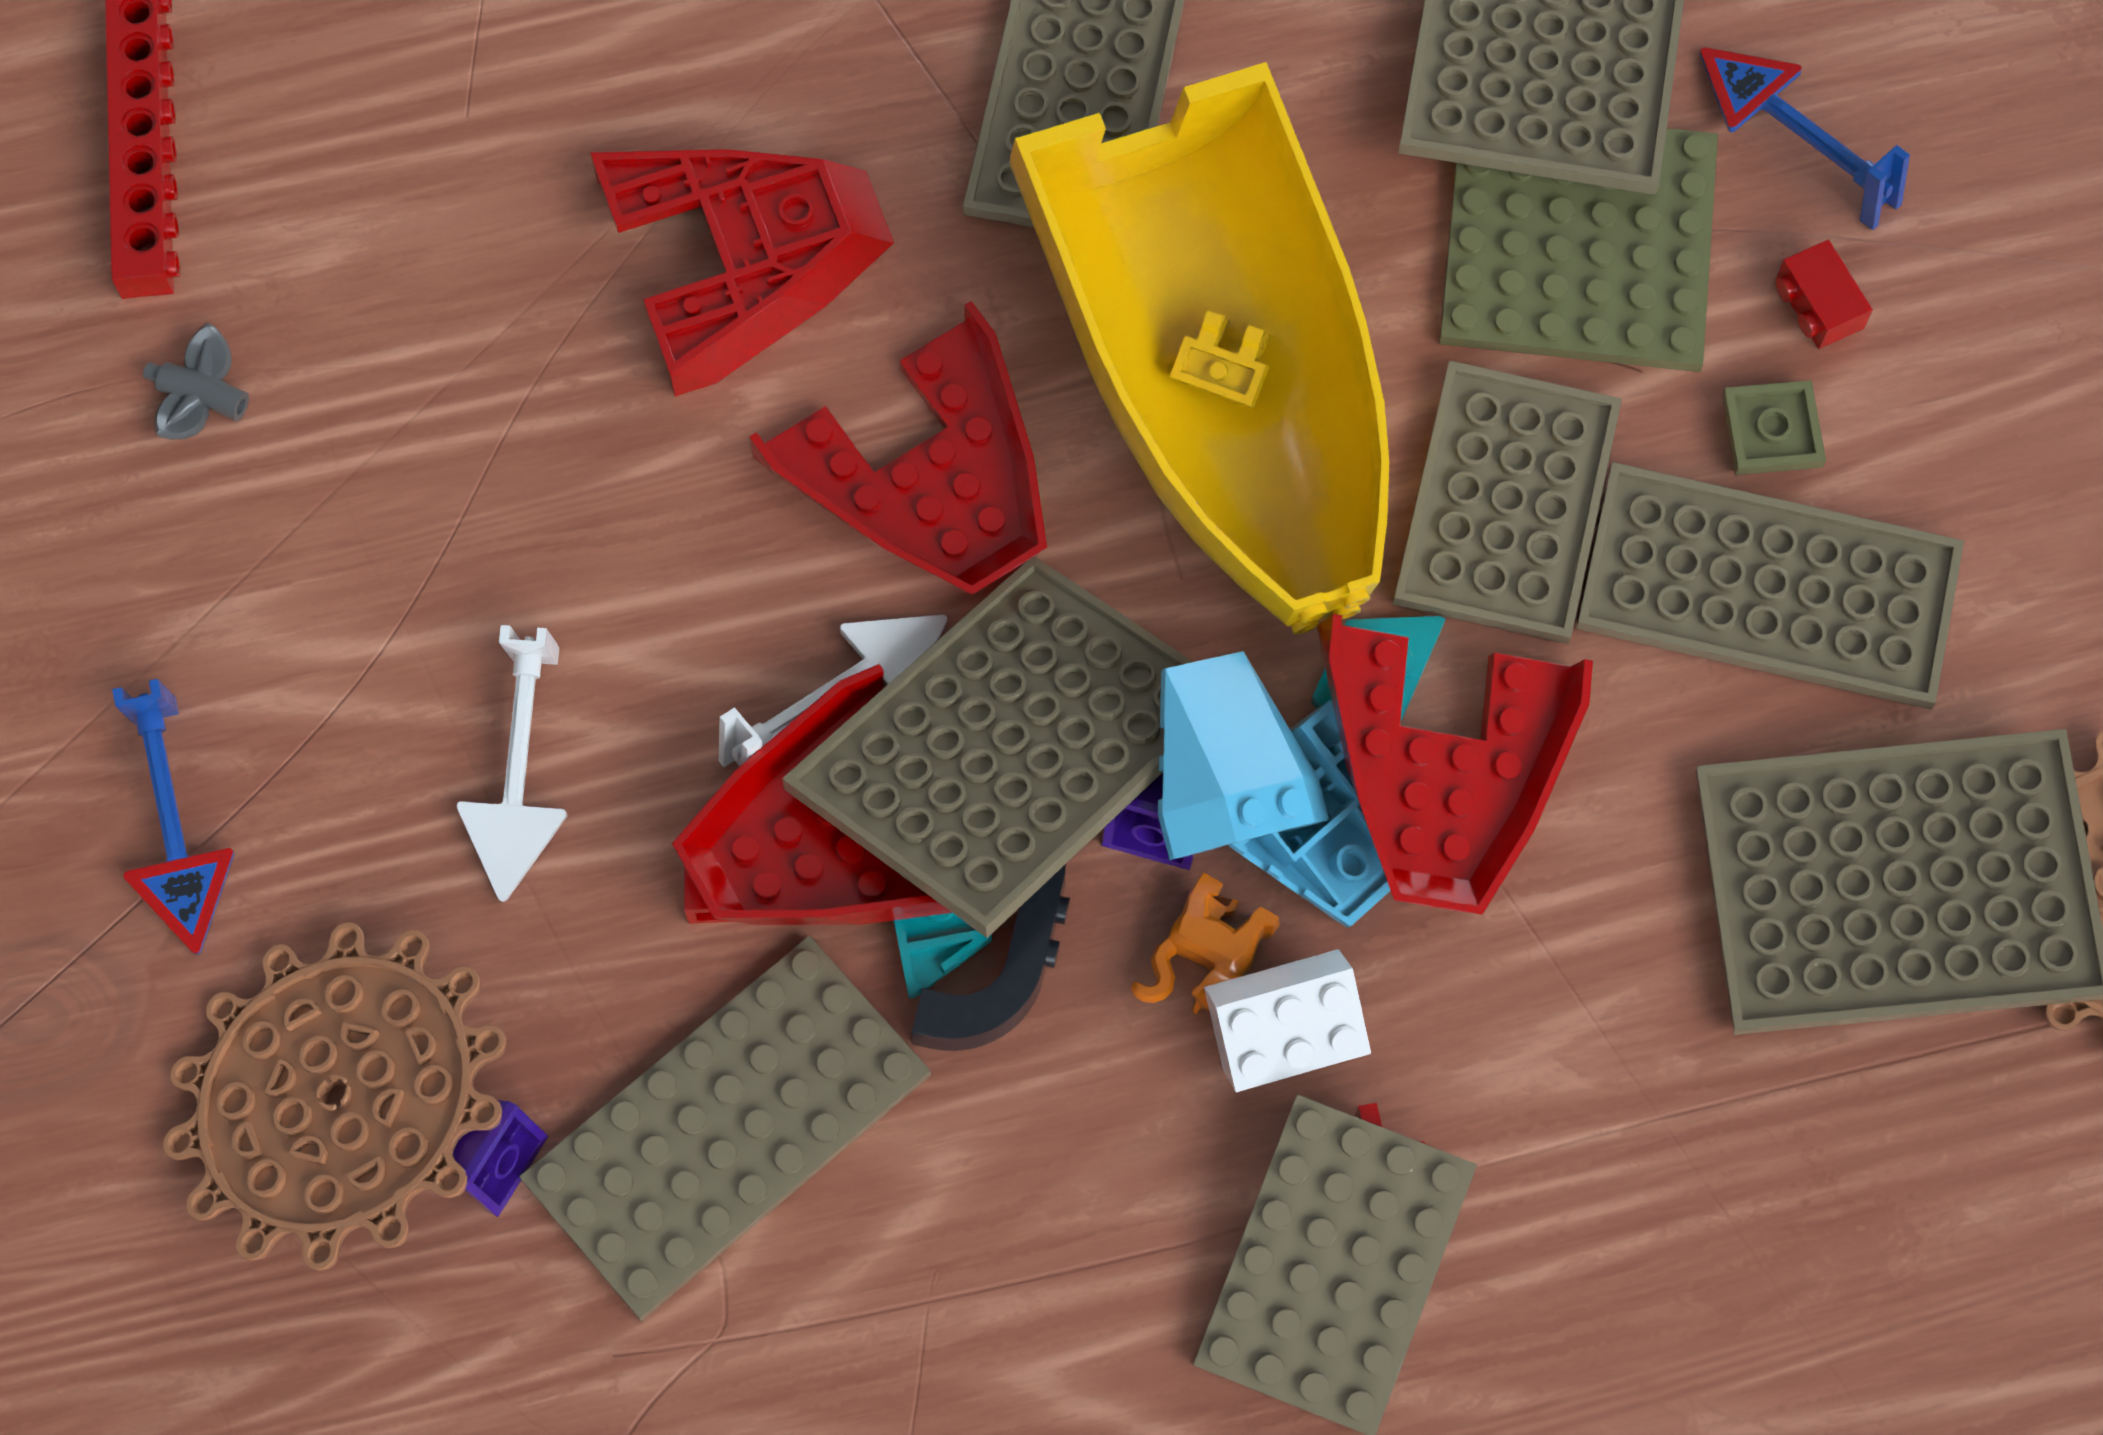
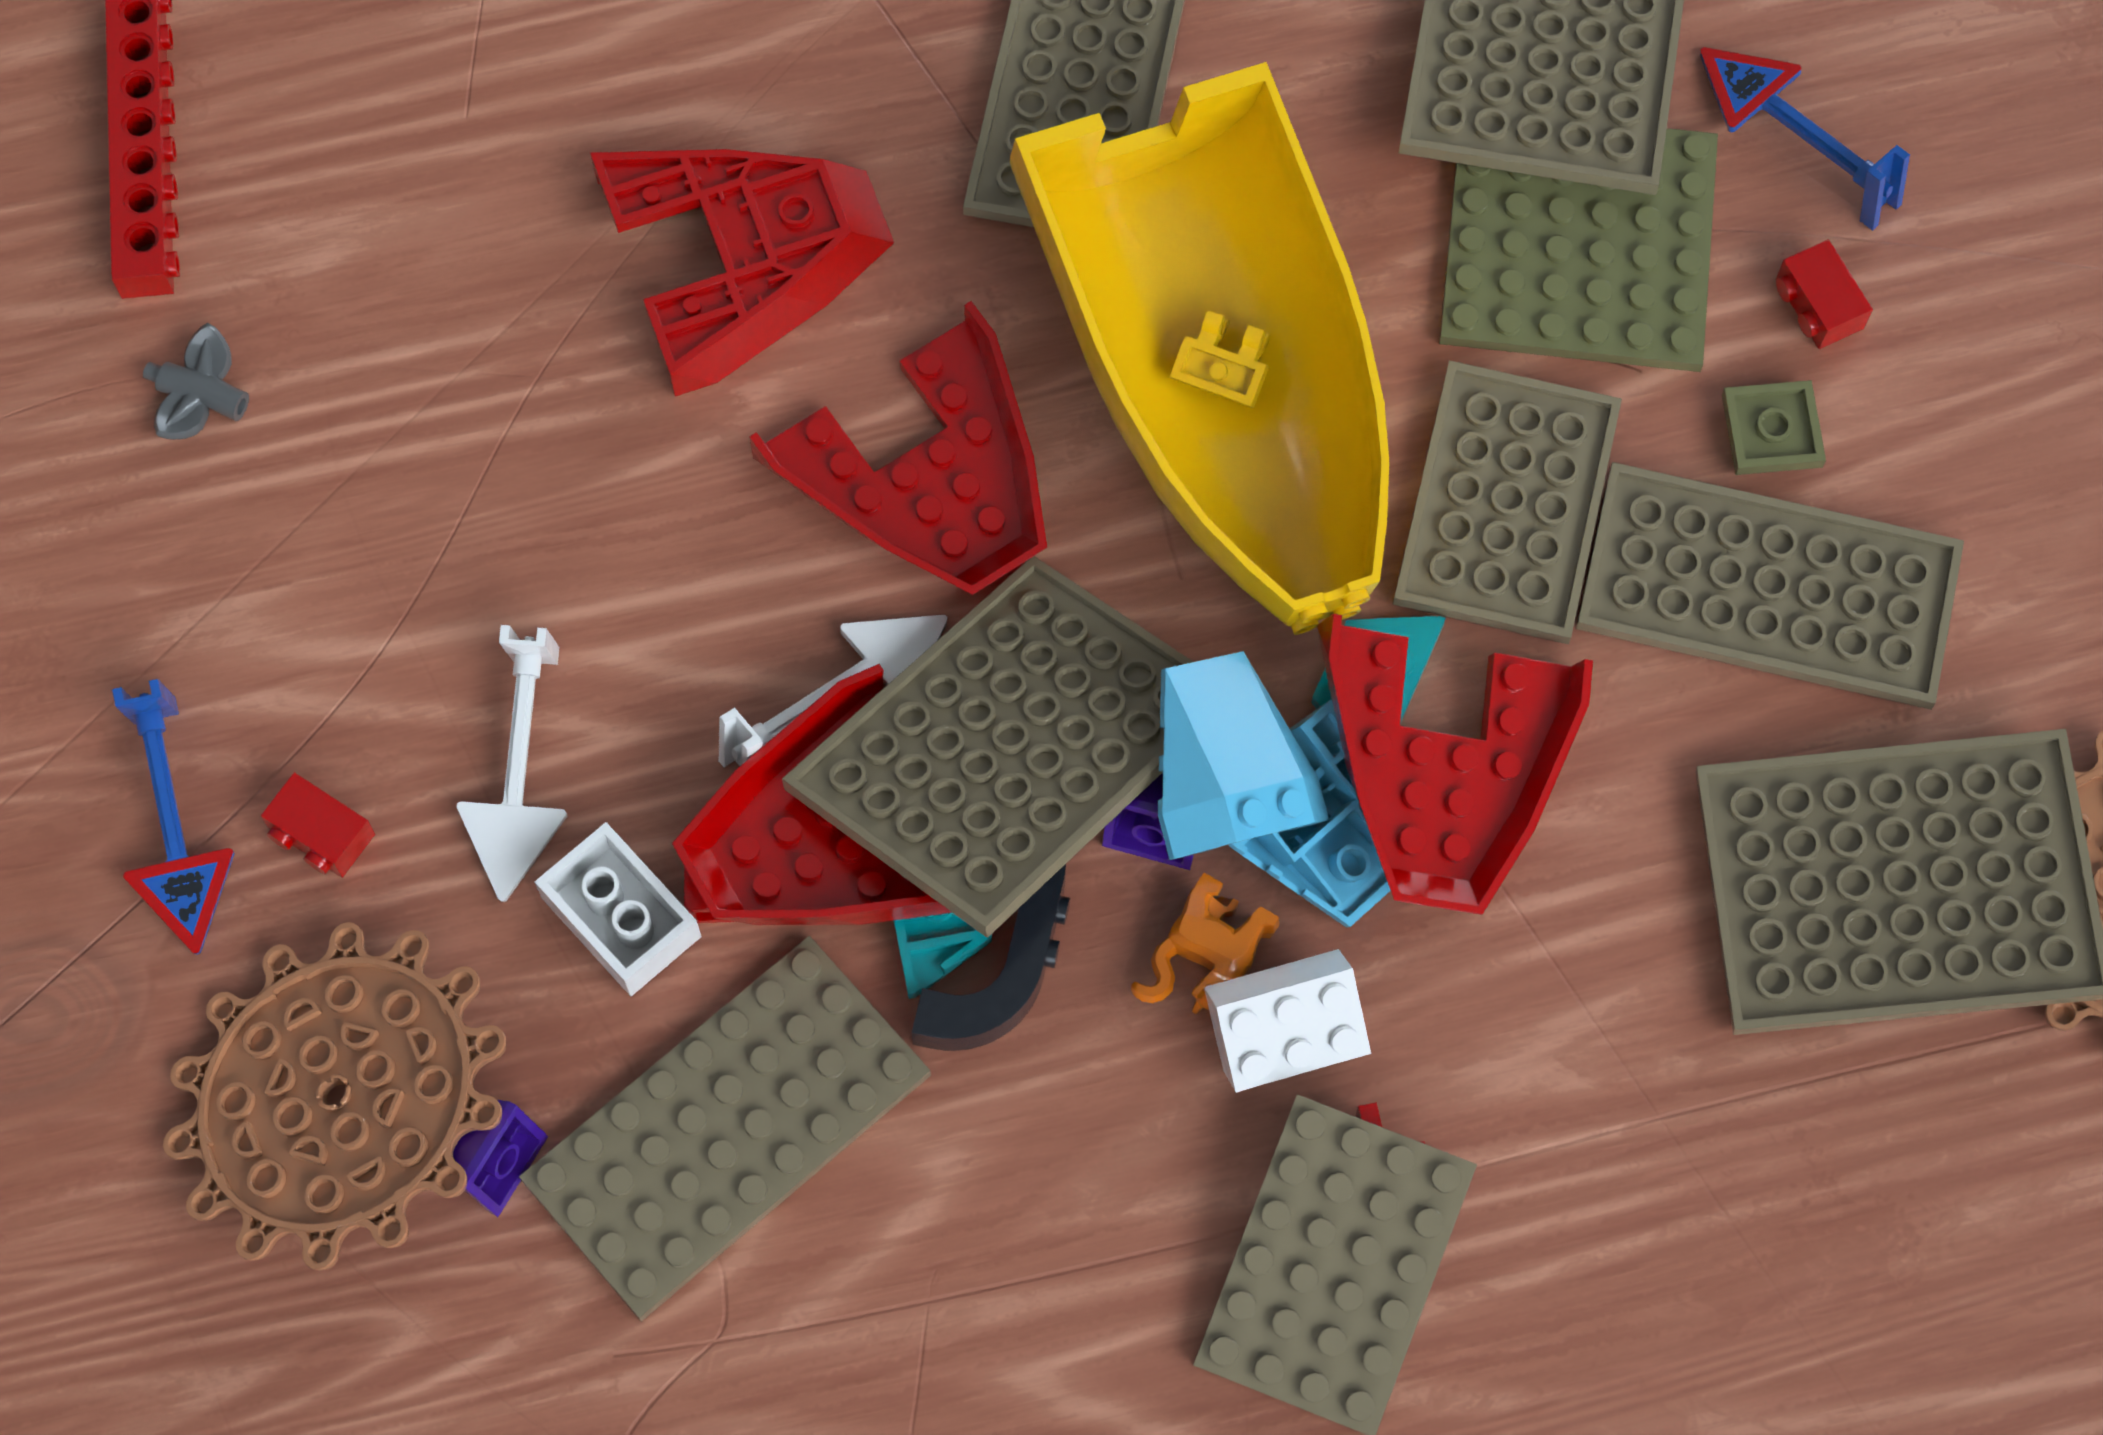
none -> red brick [261,772,376,878]
none -> white brick [534,822,702,997]

